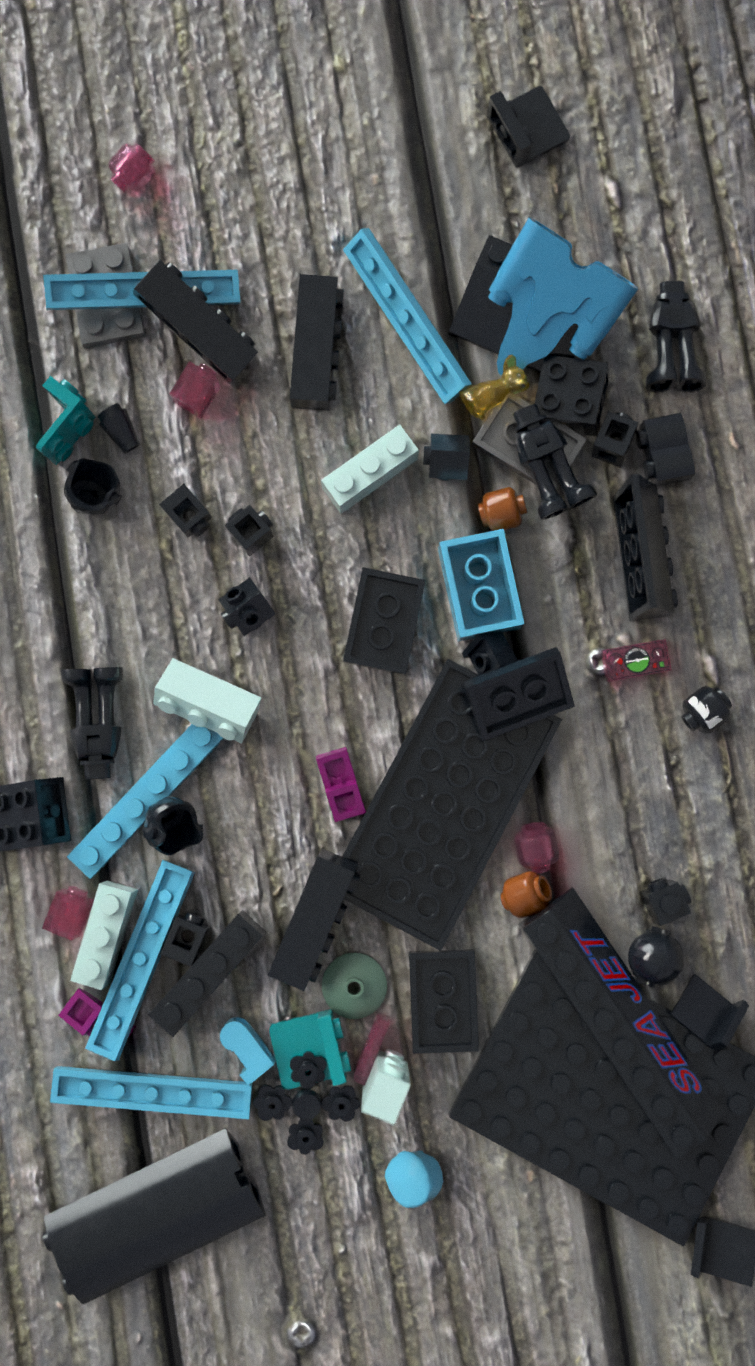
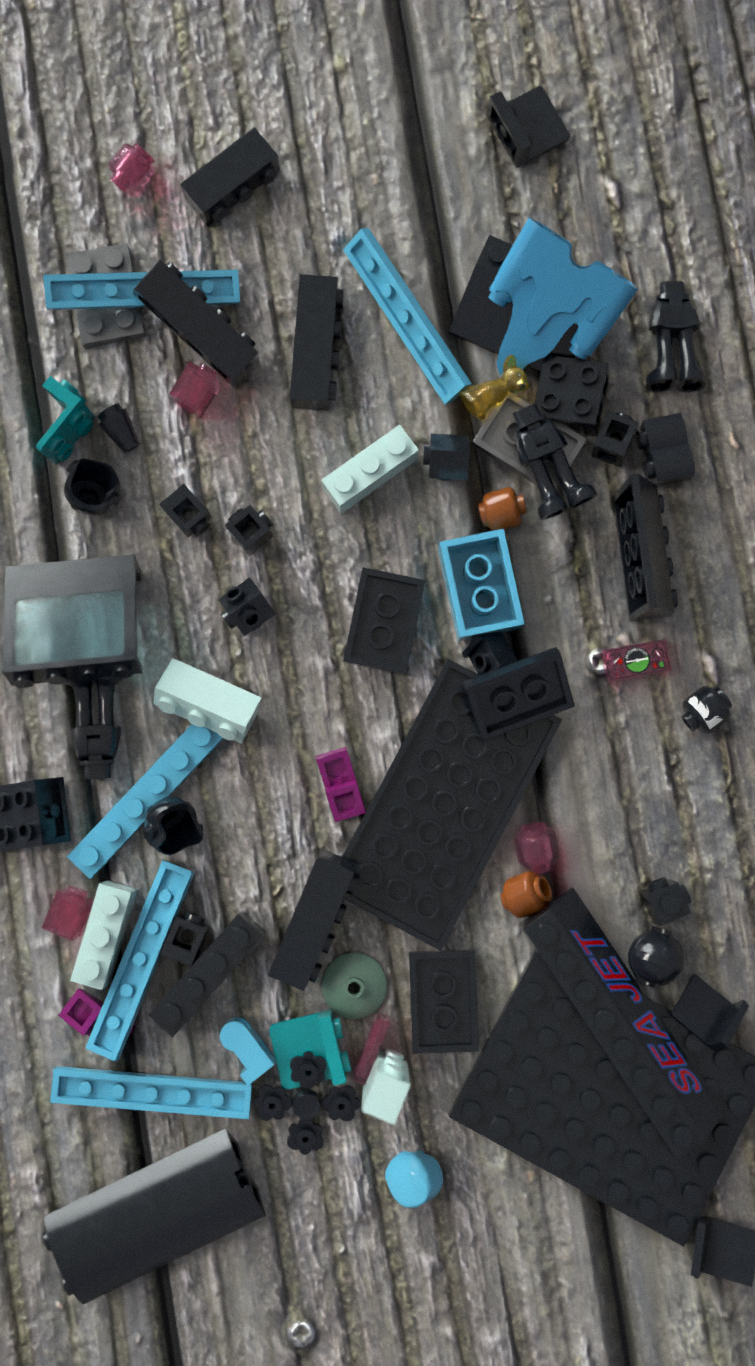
none -> panel [2,554,143,688]
none -> black brick [180,127,280,226]

